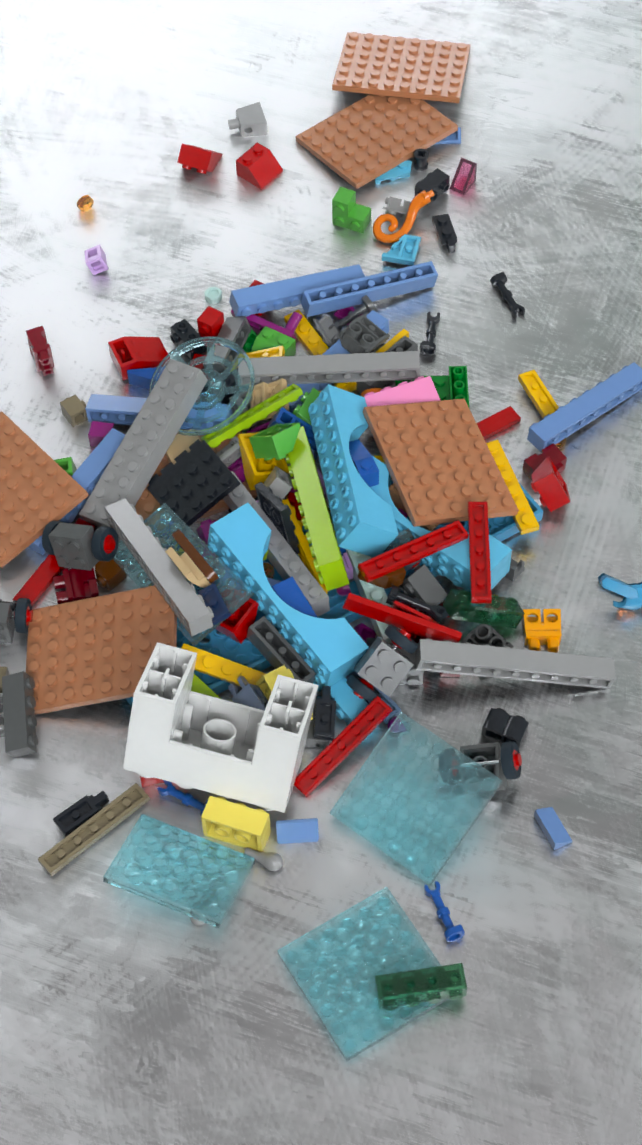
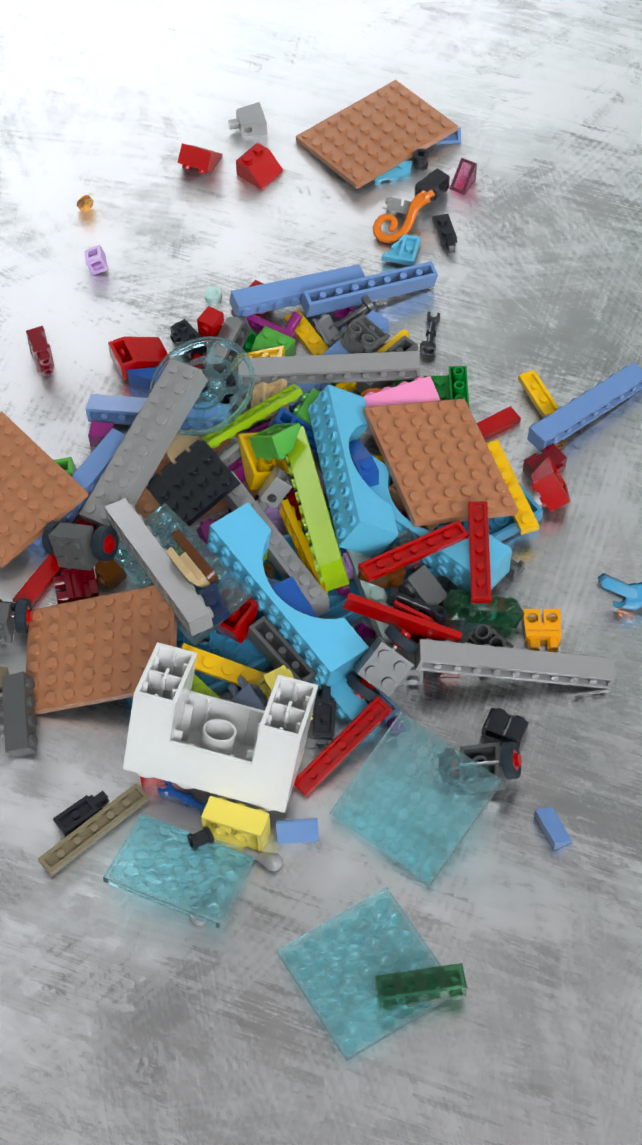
dark tan brick [60,394,88,427] -> none
black plate [255,482,299,554] -> none
plate [332,32,471,103] -> none
bright green brick [332,187,371,233] -> none
blue piece [424,881,465,942] -> none
black piece [490,272,525,319] -> none
none -> black bush [187,826,214,852]

